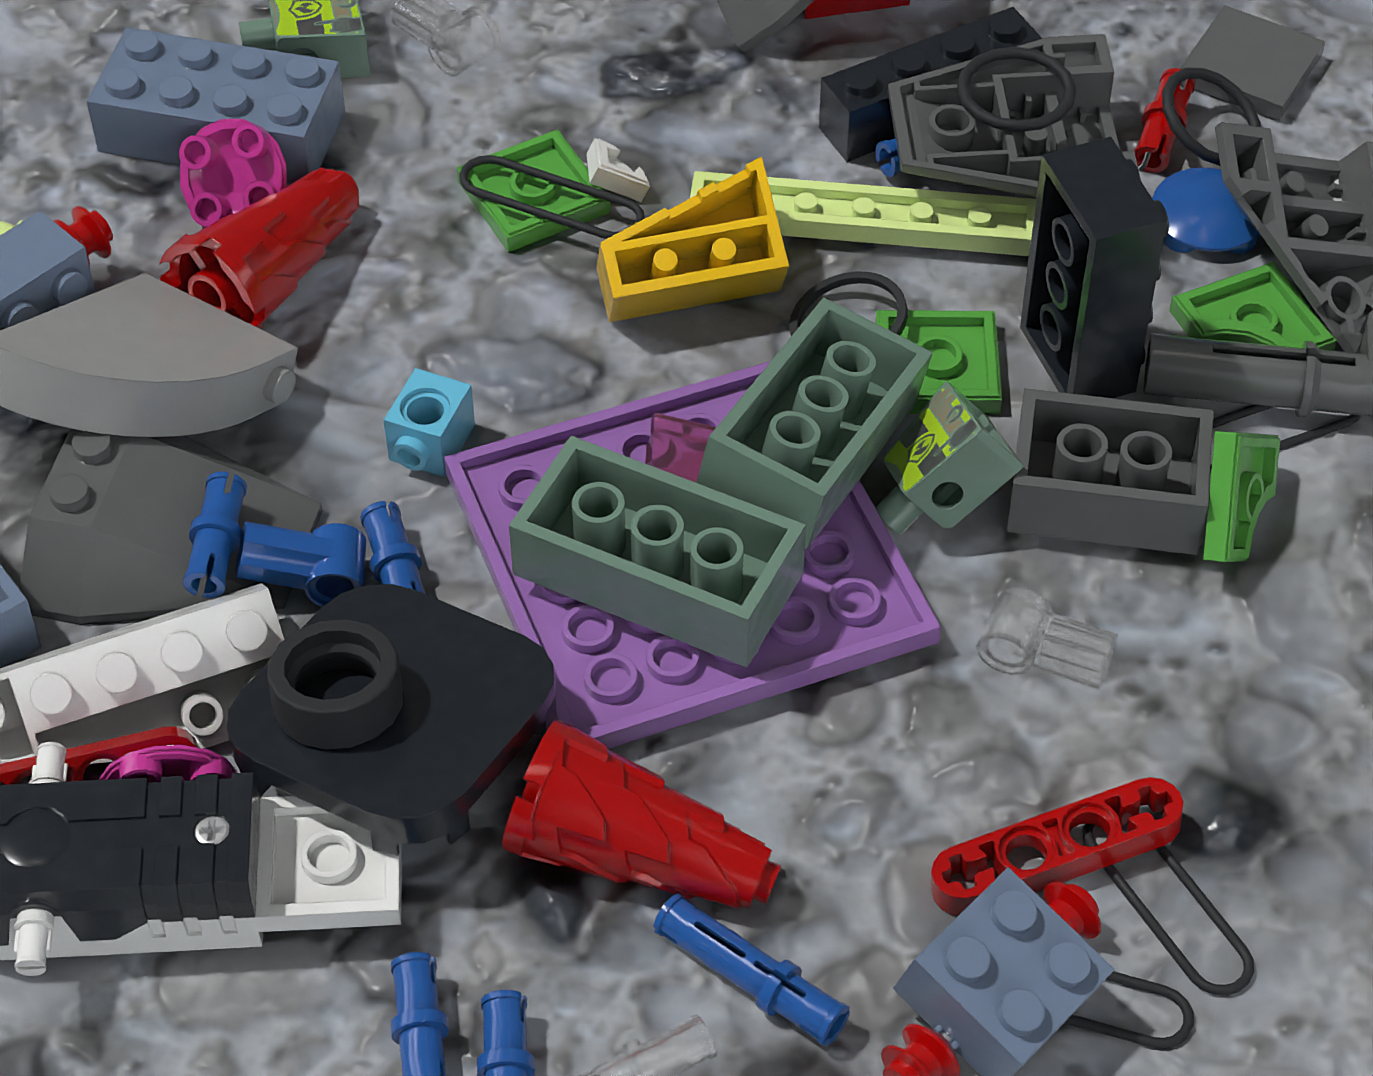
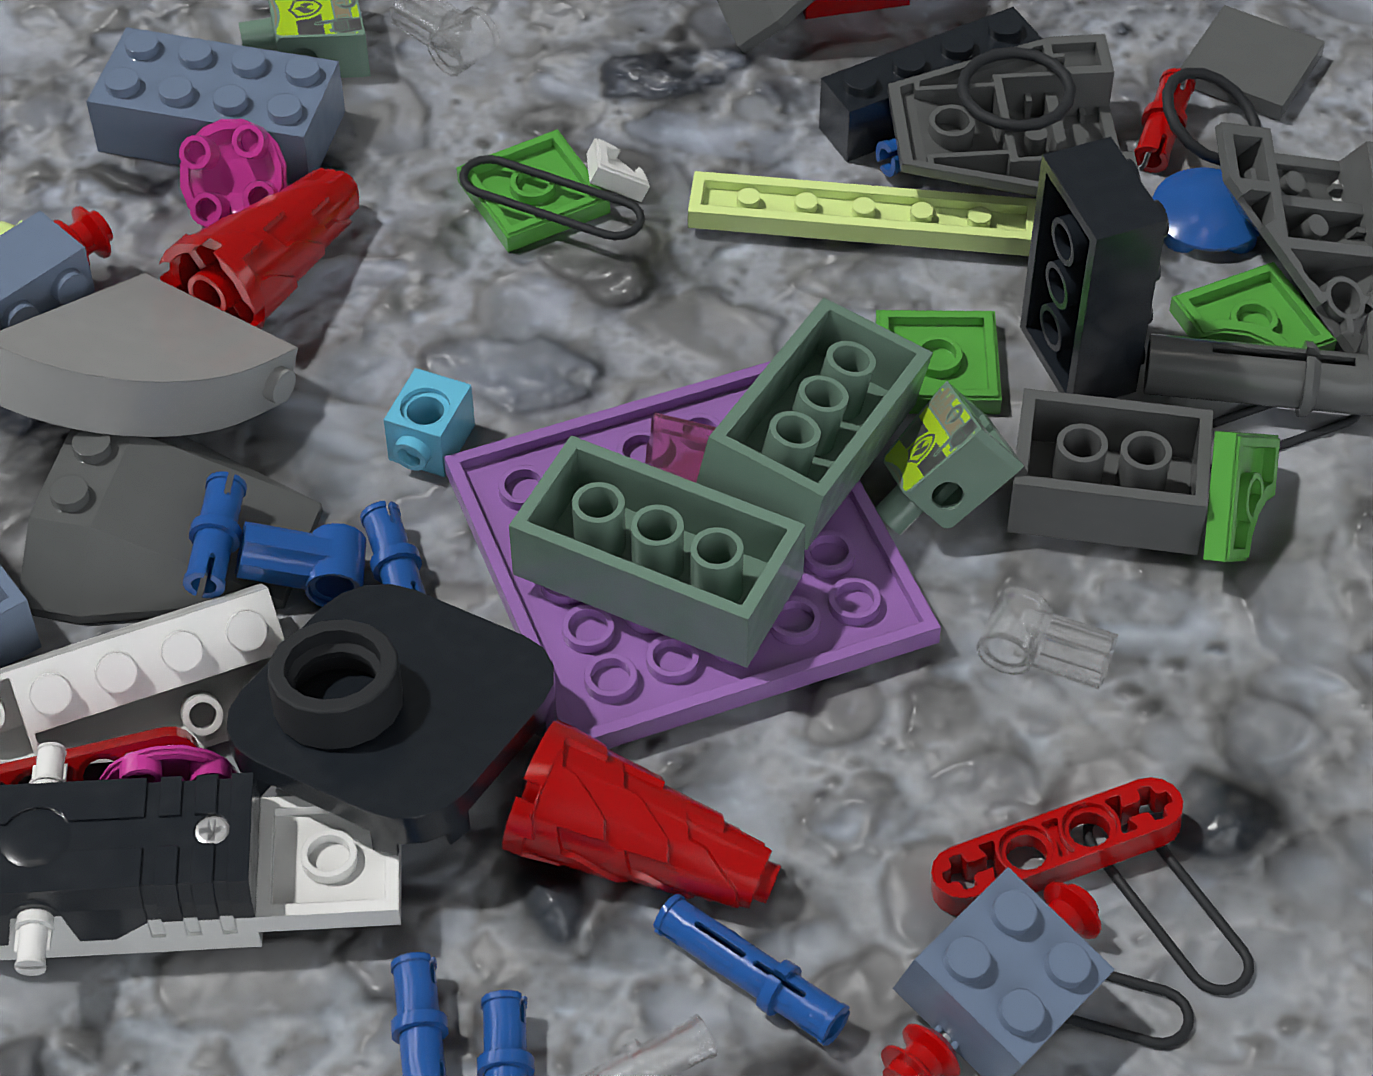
yellow wedge [596,156,789,323] -> none
black piece [789,271,908,336] -> none

